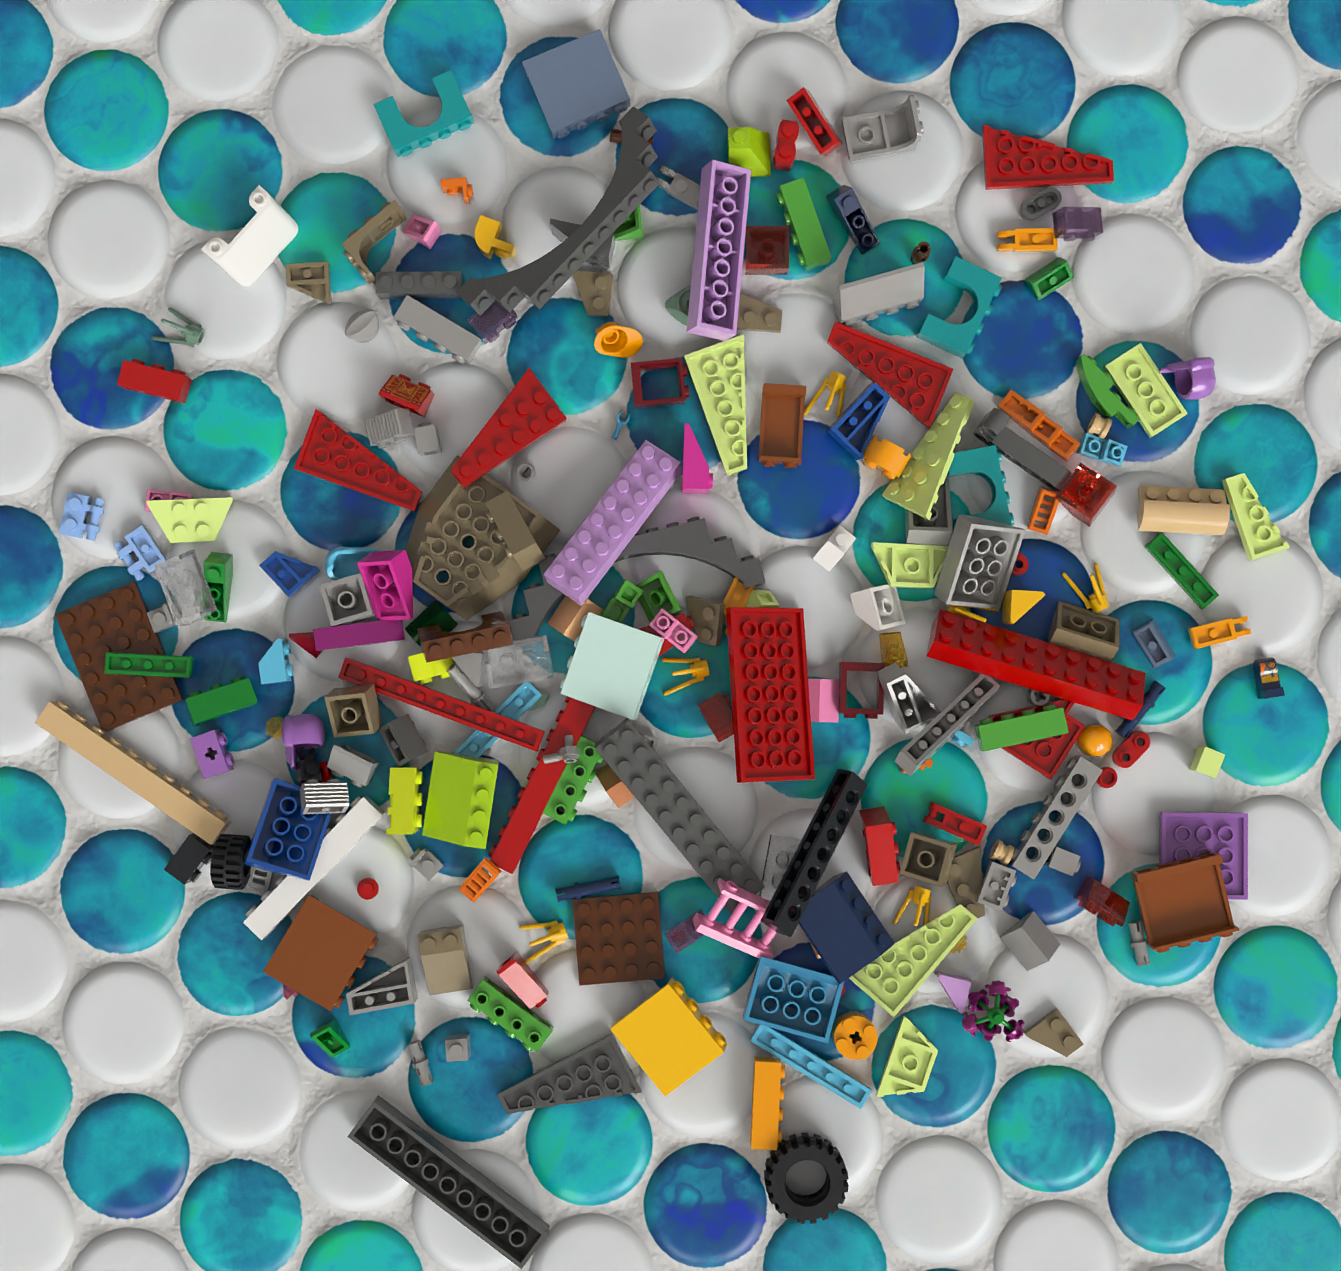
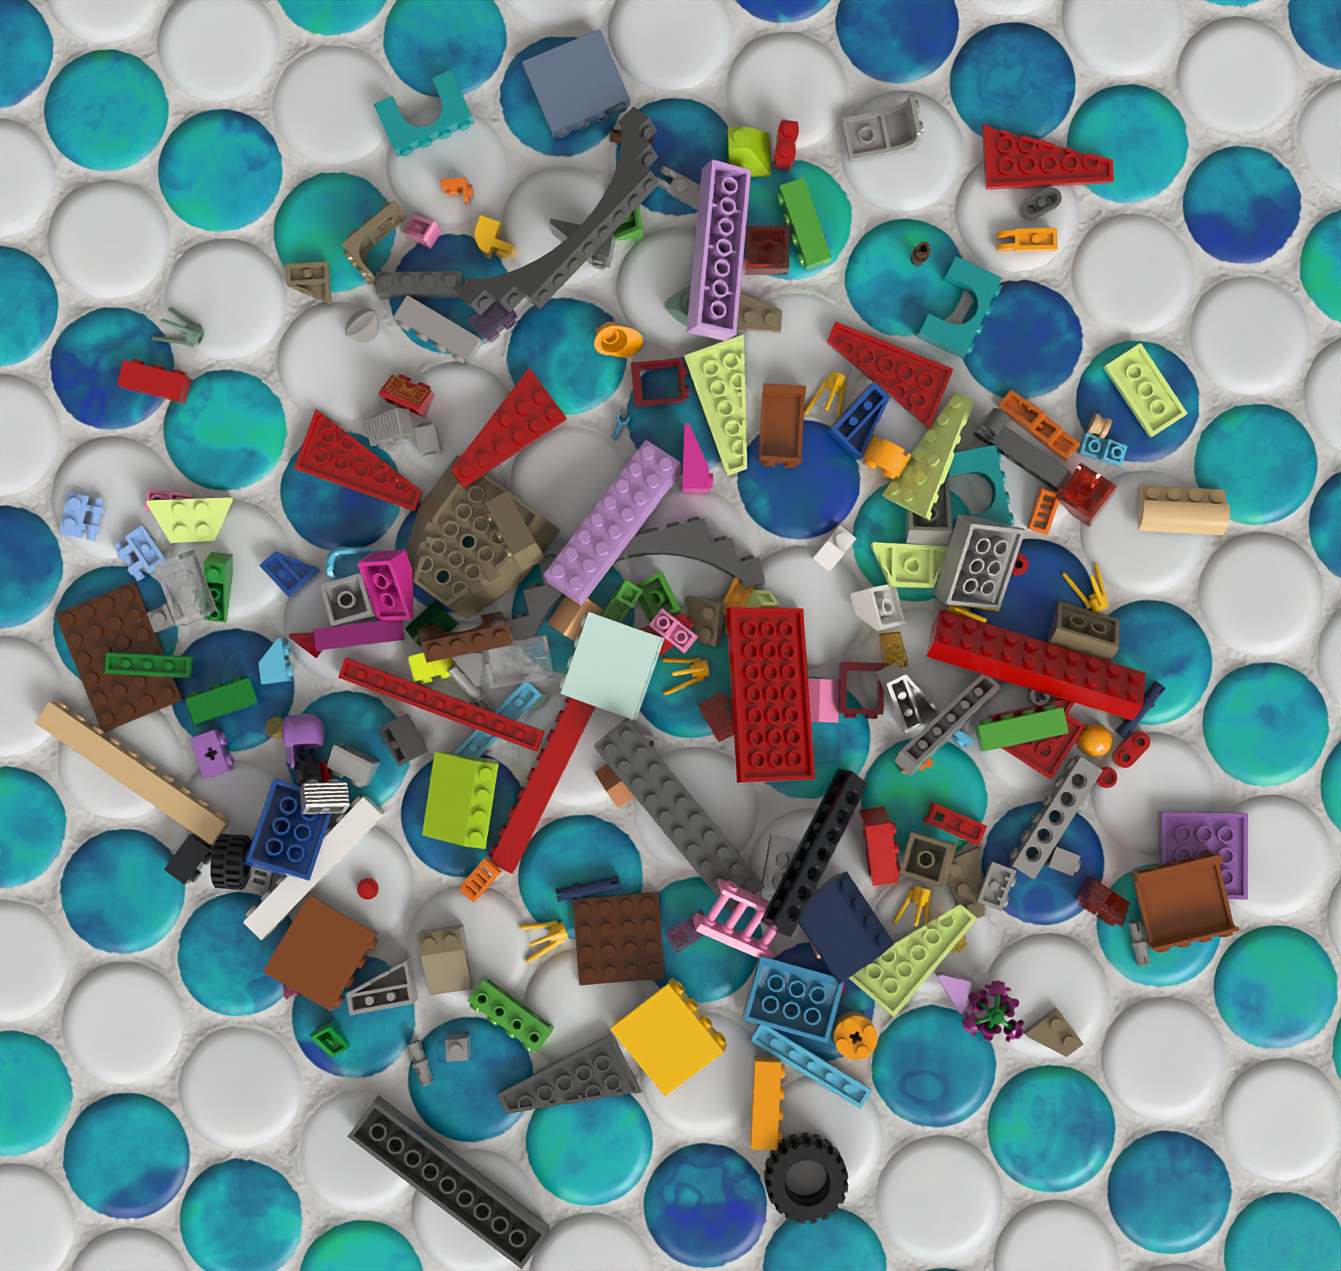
white windscreen [201,185,299,286] -> none
dark tan brick [324,684,383,738] -> none
neon yellow wedge [386,767,423,834] -> none
light grey bracket [409,847,445,881] -> none
slope [496,951,549,1009] -> none
light grey hinge [517,463,535,481] -> none
light grey piece [543,735,580,764] -> none
bright green brick [543,735,603,825] -> none
dark tan wing [573,270,613,318] -> none
red brick [786,87,843,156] -> none
dark blue slope [826,185,880,254] -> none
light grey slope [833,262,924,326] -> none
yellowish green wing [876,1016,938,1097] -> none
tan wheel [989,839,1015,866] -> none
light grey slope [1000,910,1060,971] -> none
yellow slope [1002,590,1045,625] -> none
green slope [1025,257,1074,300] -> none
clear purple brick [1052,207,1103,242] -> none
bright green slope [1076,354,1139,429] -> none
sand blue slope [1132,619,1176,668] -> none
green tile [1144,532,1219,610] -> none
medium lavender piece [1159,357,1216,400] -> none
light orange hinge [1188,616,1251,649] -> none
yellowish green panel [1189,746,1225,778] -> none
yellowish green wing [1221,473,1290,561] -> none
dark blue leg [1253,657,1285,699] -> none

